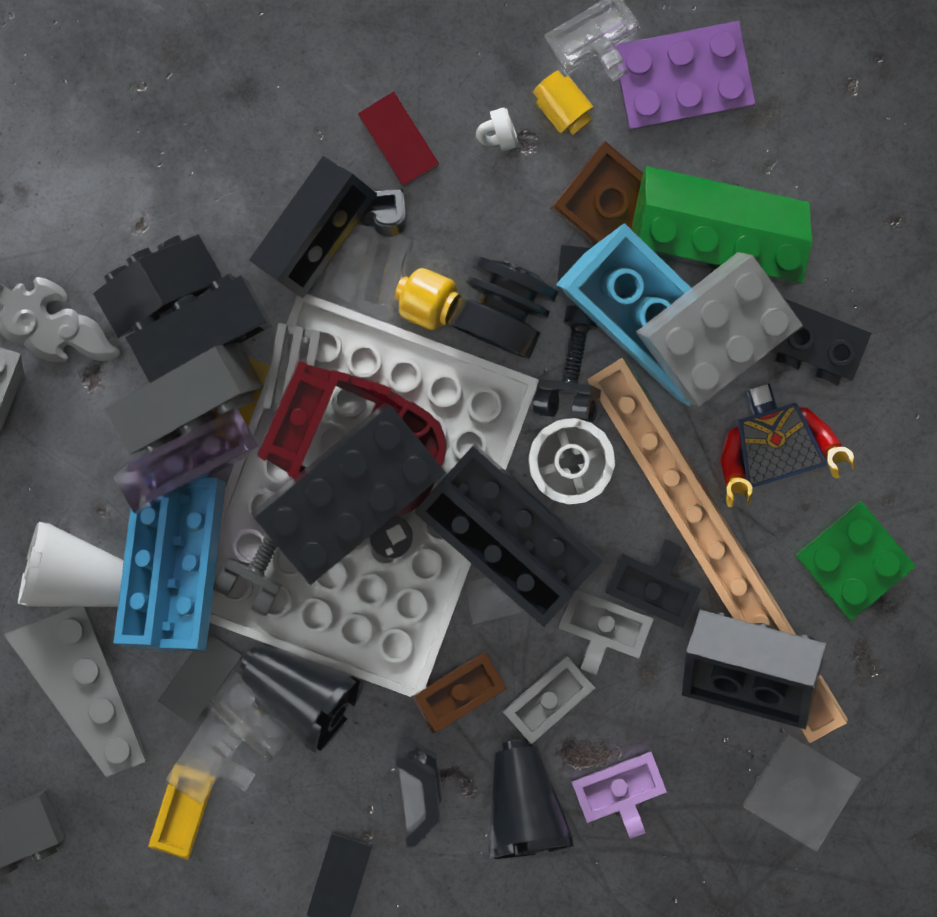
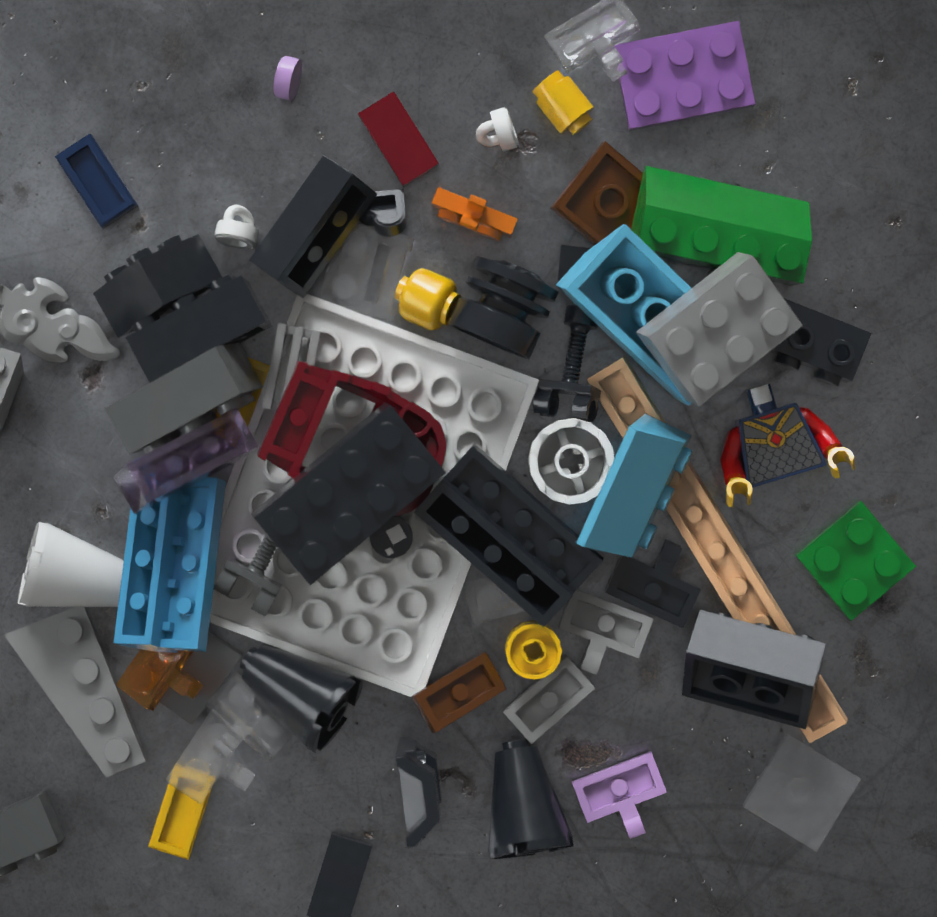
none -> dark blue tile [55,133,139,229]
none -> clear orange plate [116,649,204,711]
none -> white tile [214,204,259,249]
none -> lavender tile [273,56,302,101]
none -> orange plate [432,187,518,241]
none -> yellow wheel [505,620,562,680]
none -> medium azure slope [576,413,693,557]

